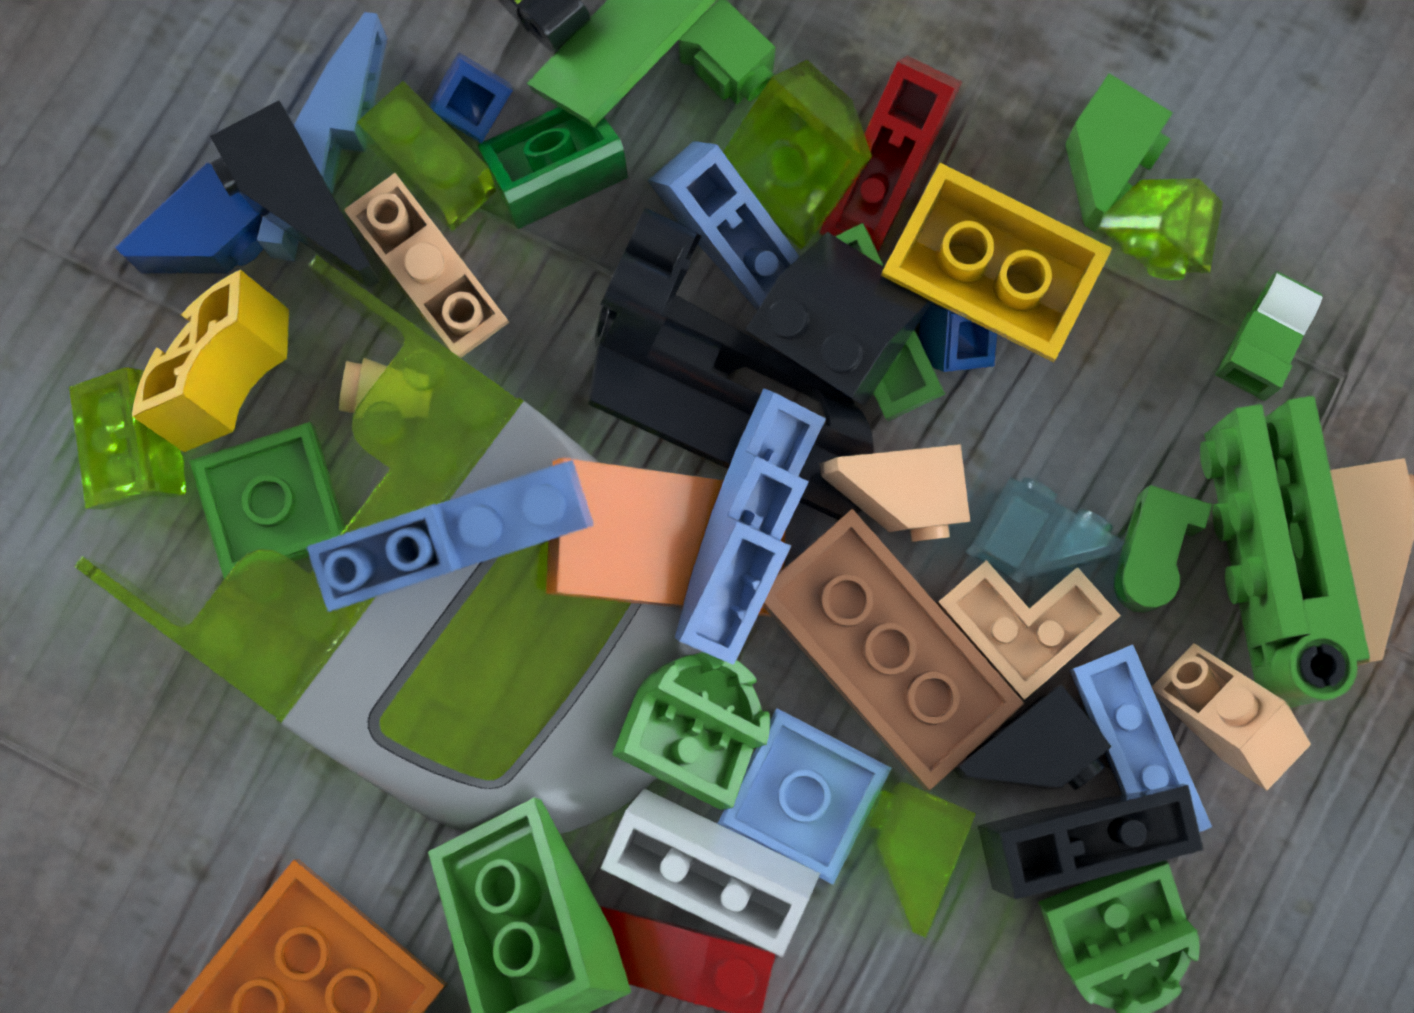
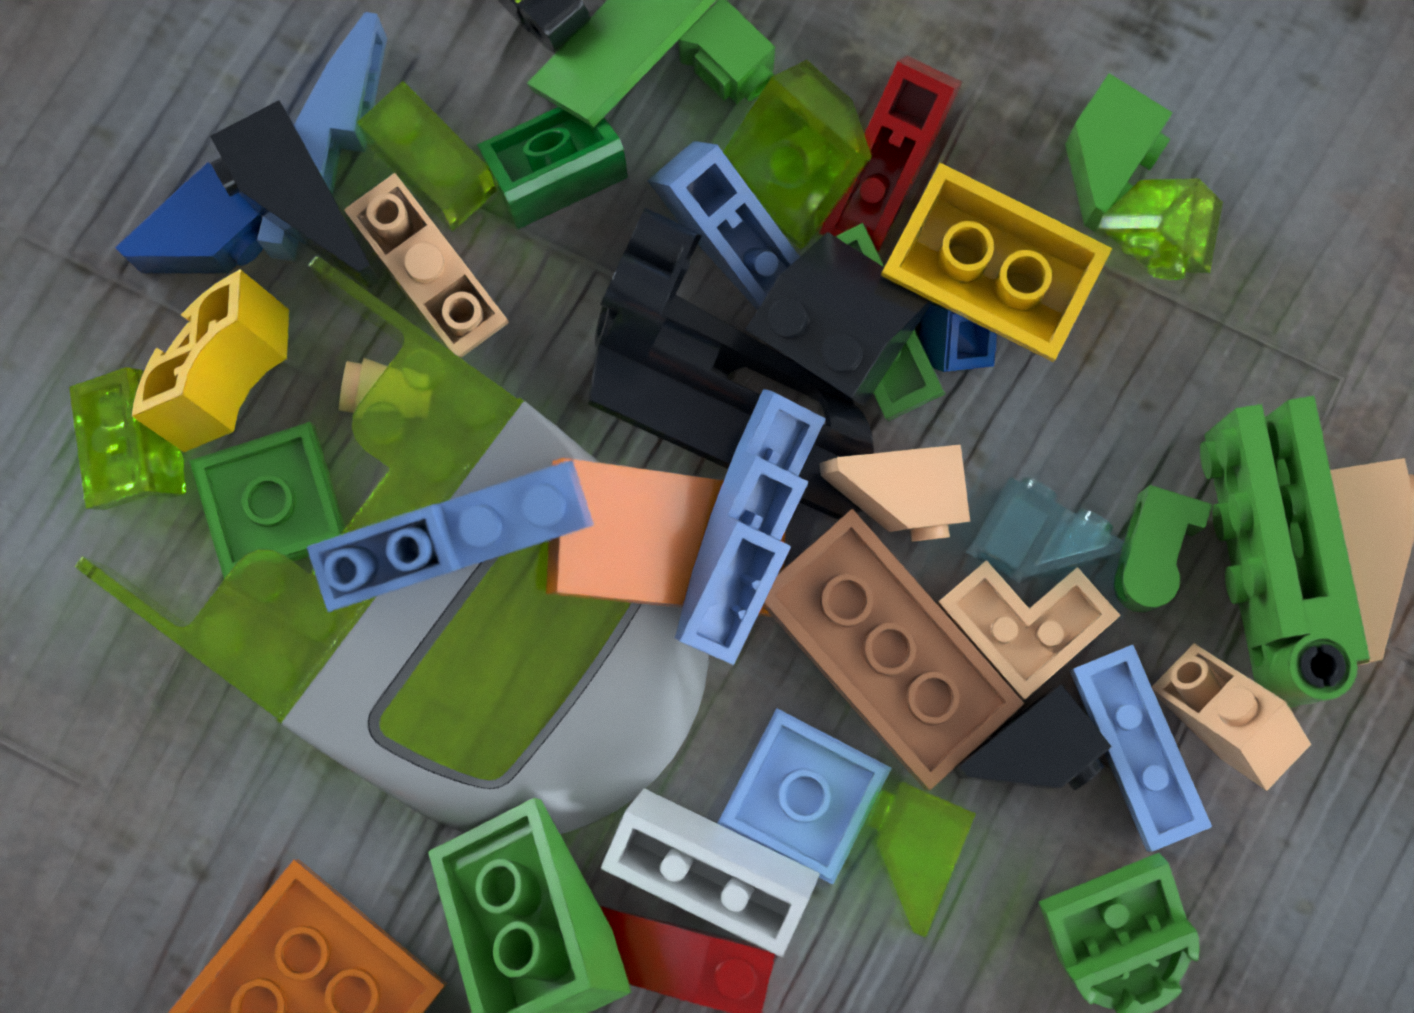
blue slope [428,52,513,143] -> none
bright green slope [612,652,770,810] -> none
black slope [978,784,1204,899] -> none
bright green leg [1215,271,1323,401] -> none

